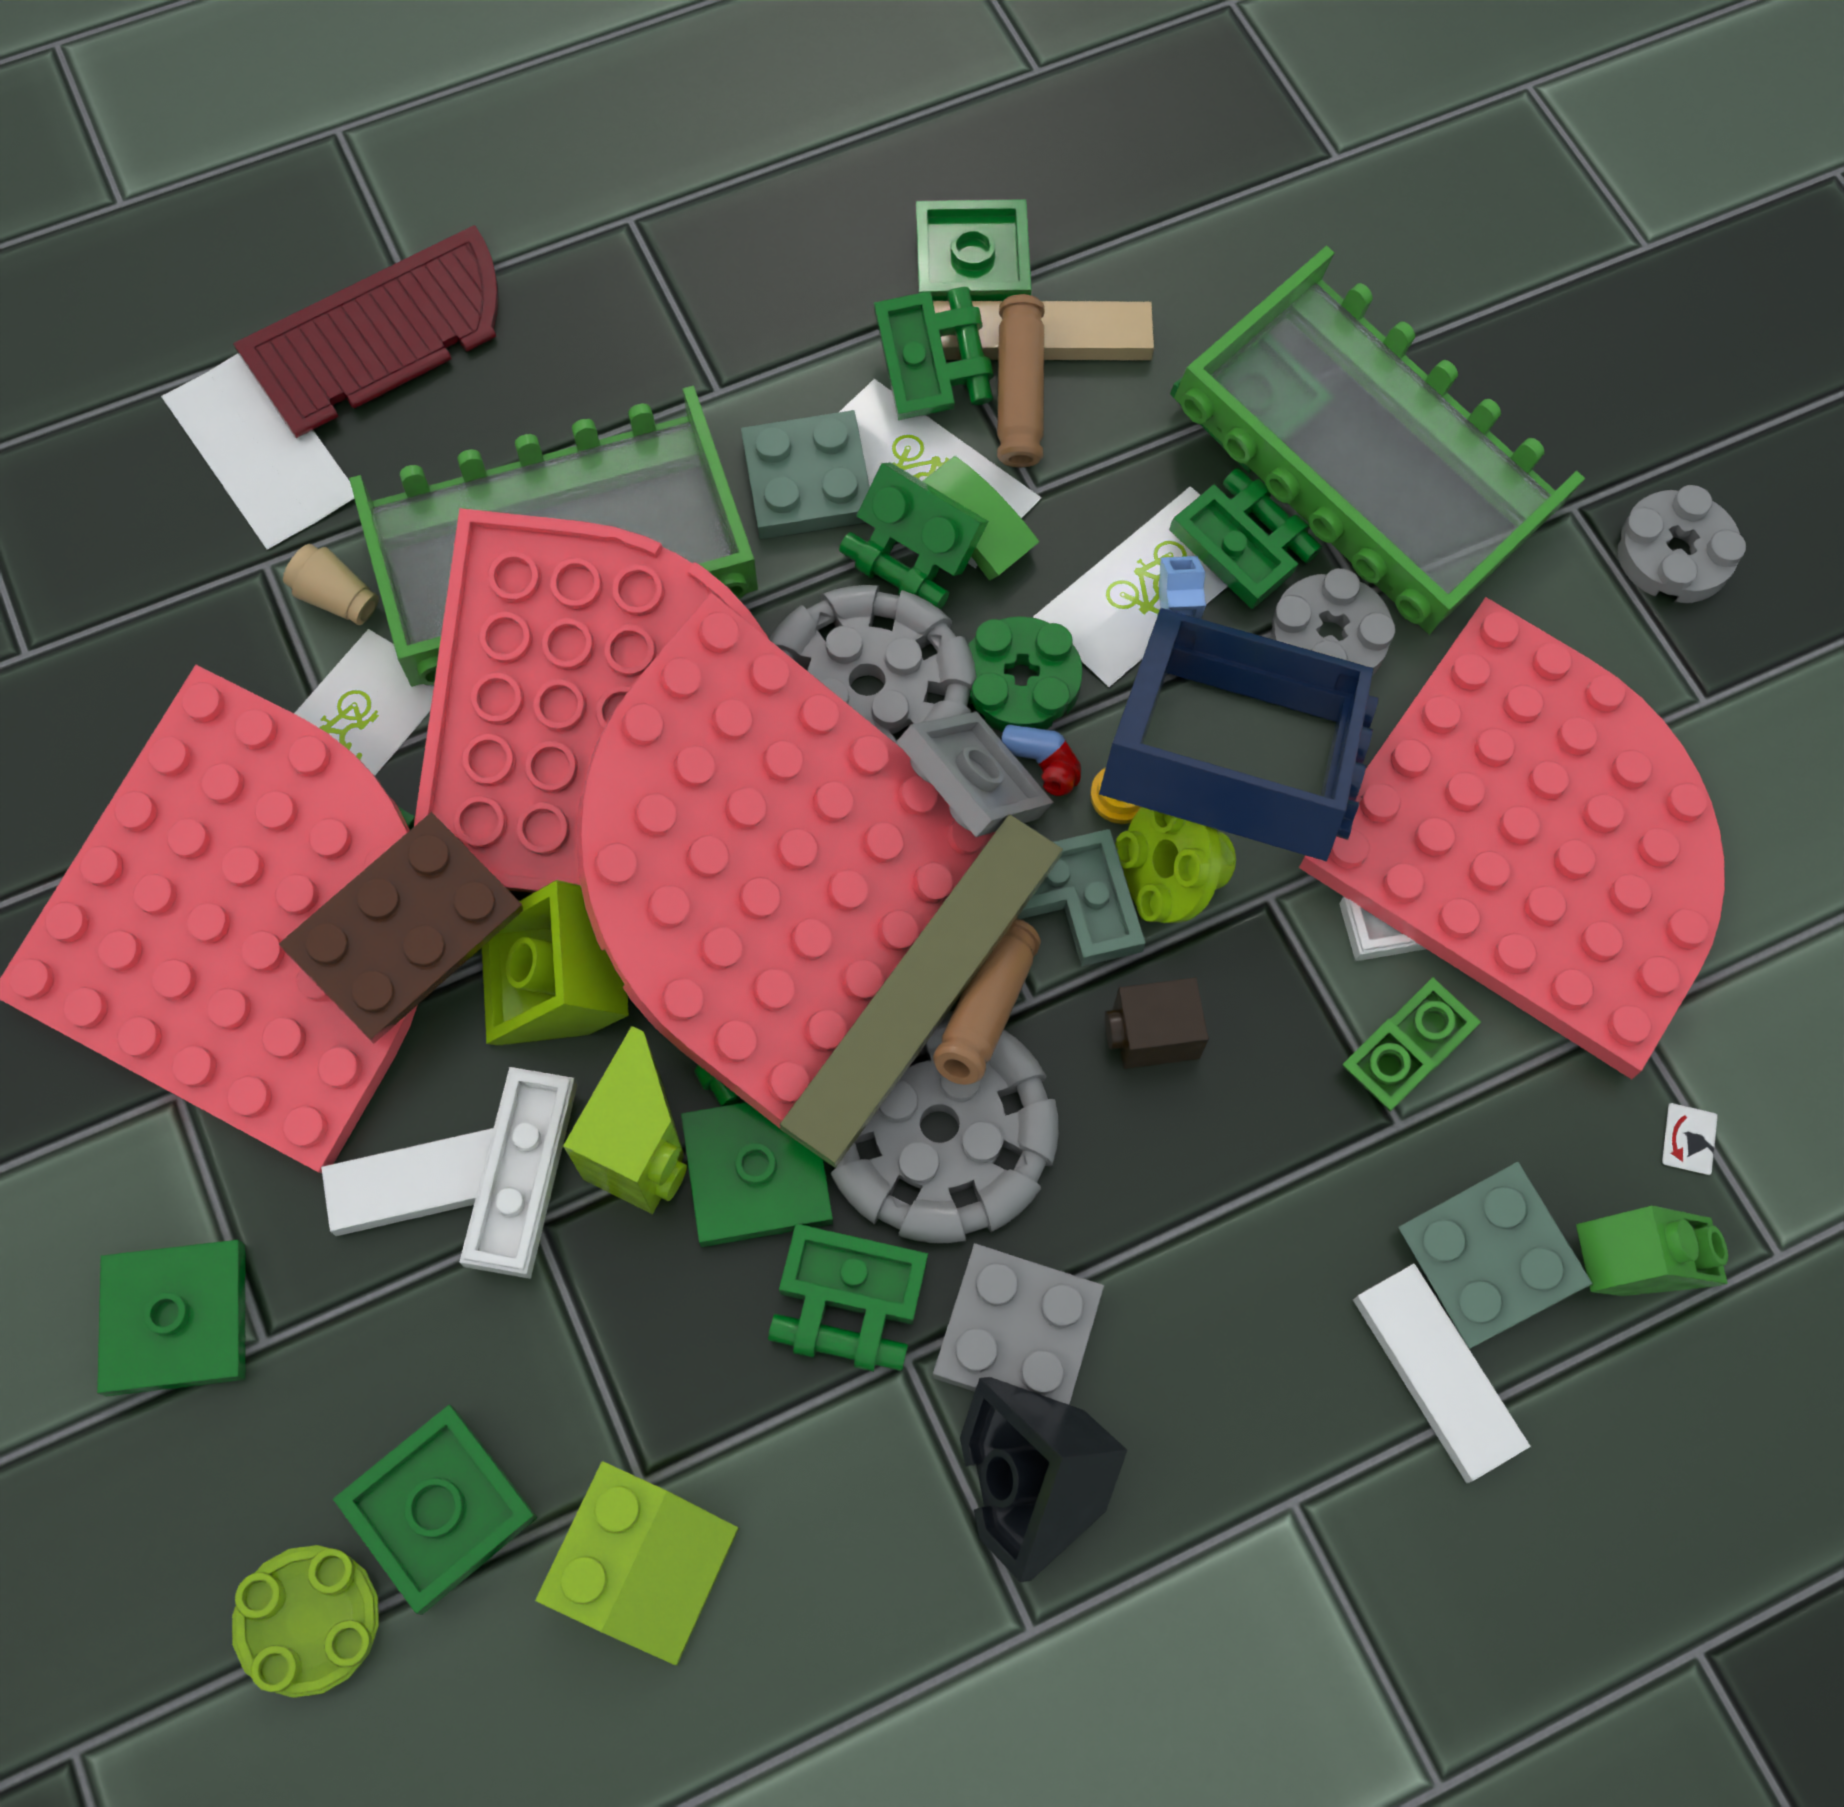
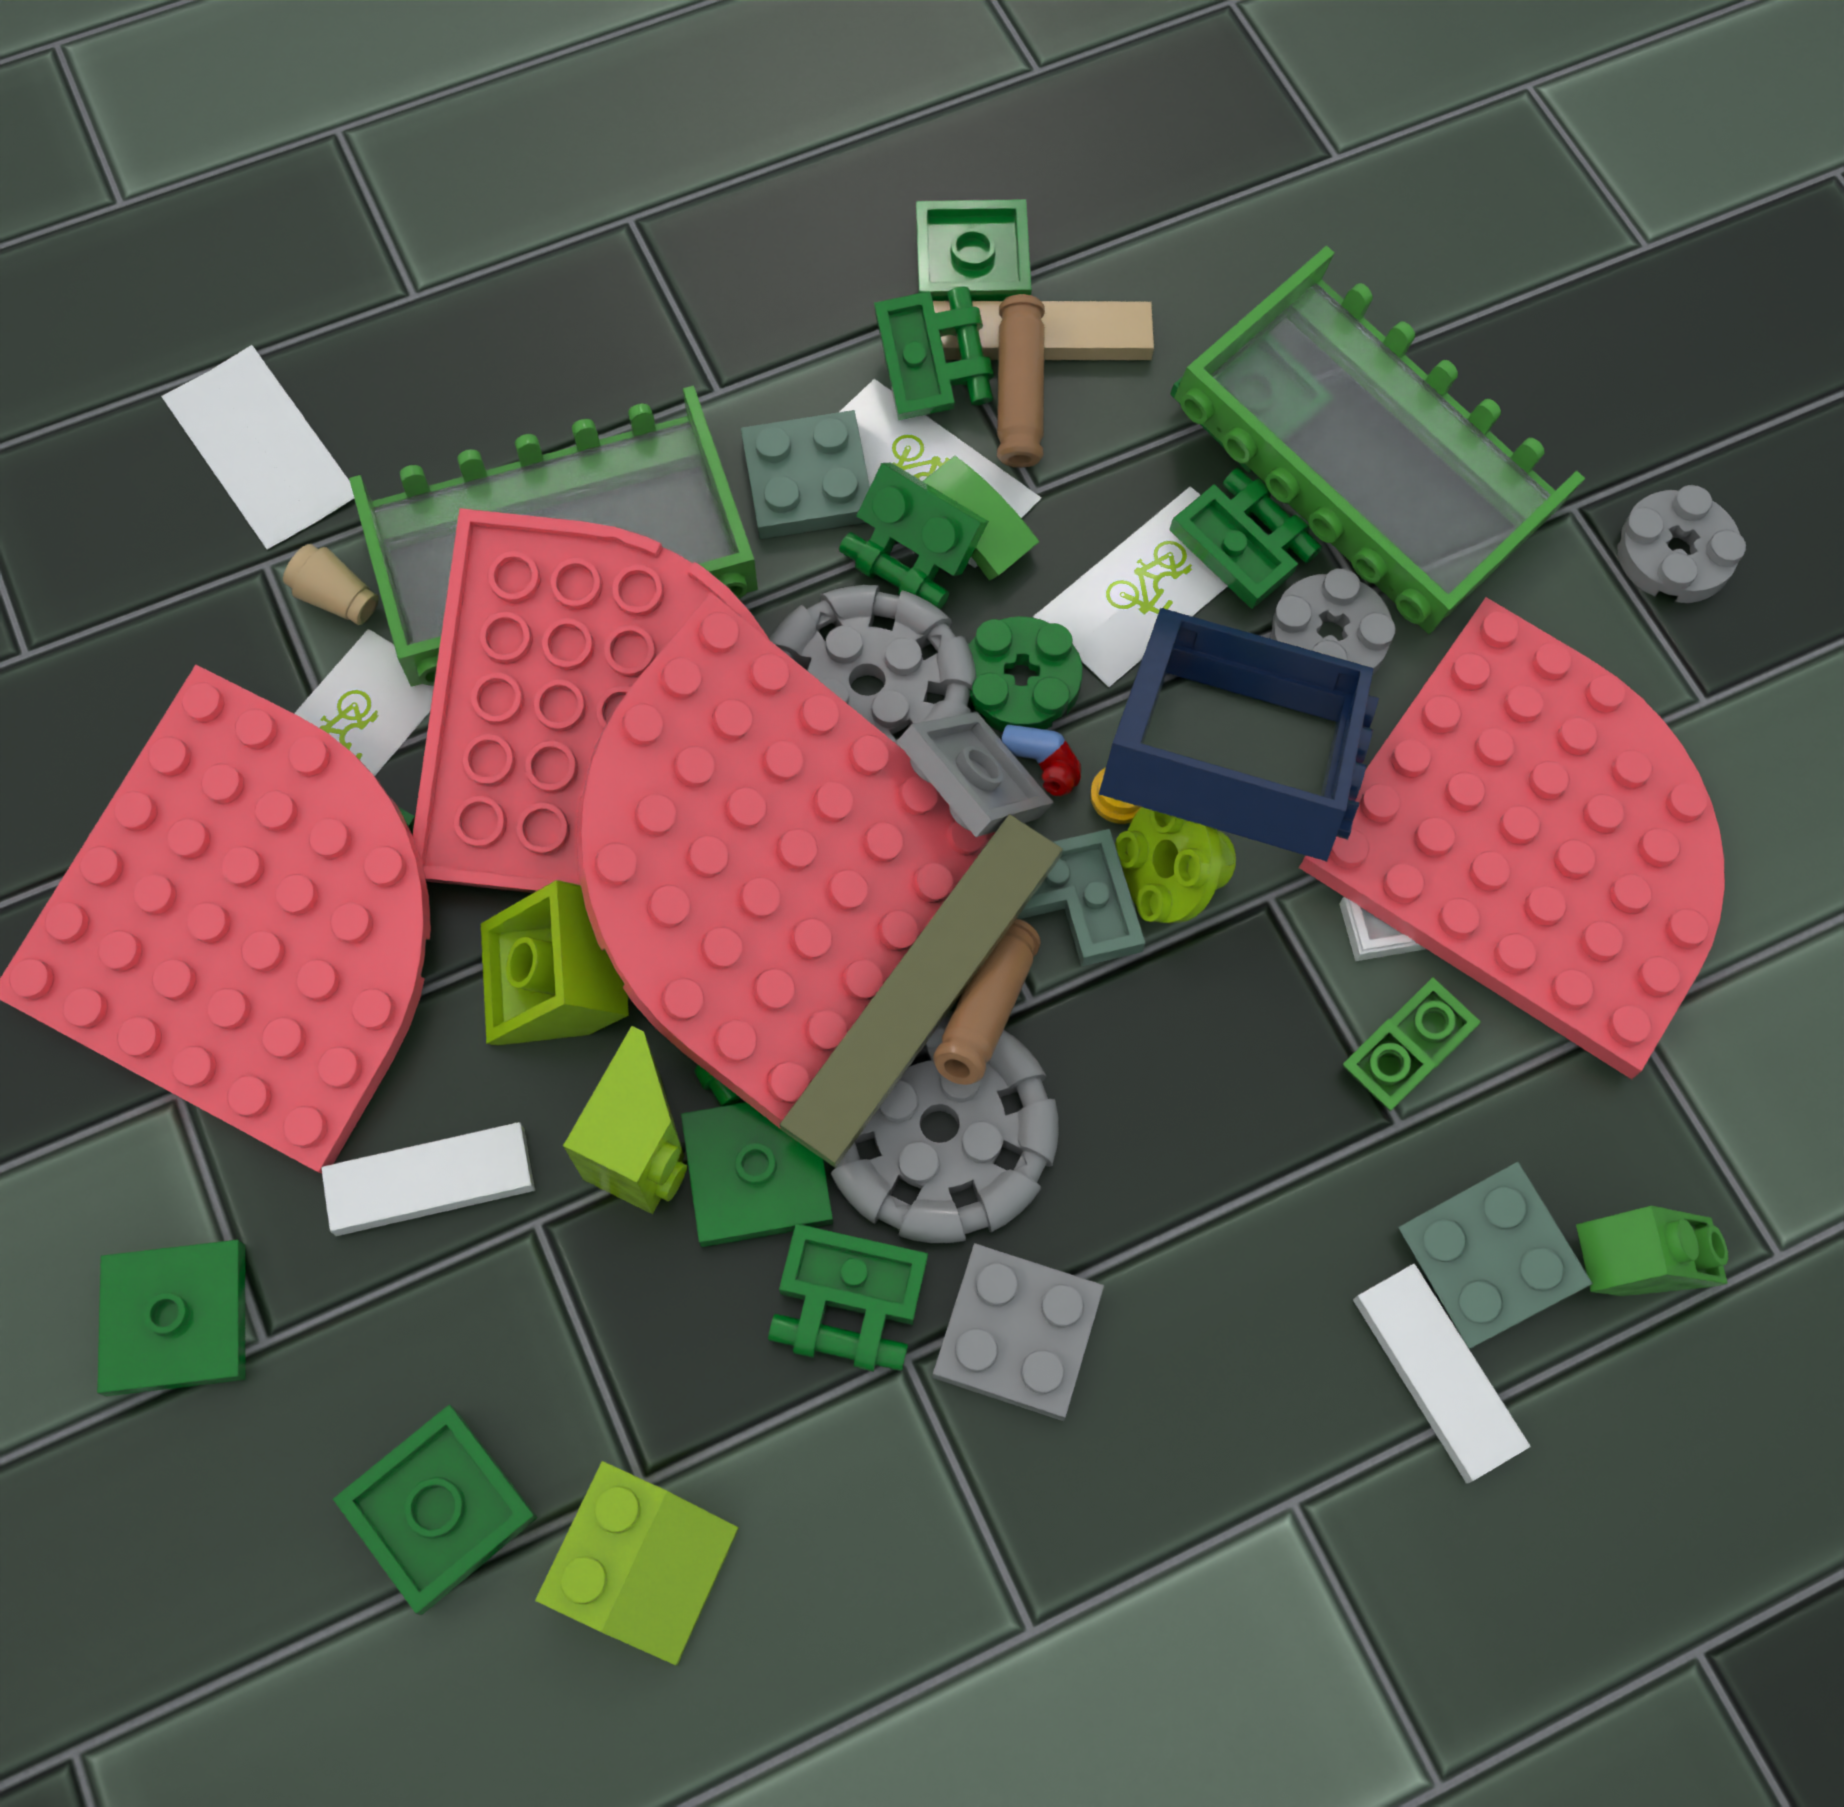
lime dish [232,1545,379,1698] -> none
dark red piece [233,225,499,438] -> none
reddish brown plate [279,812,523,1044] -> none
white tile [459,1067,578,1279] -> none
black slope [960,1377,1127,1582] -> none
dark brown brick [1105,977,1209,1069] -> none
light blue piece [1159,556,1206,619] -> none
white sticker [1662,1103,1717,1175] -> none

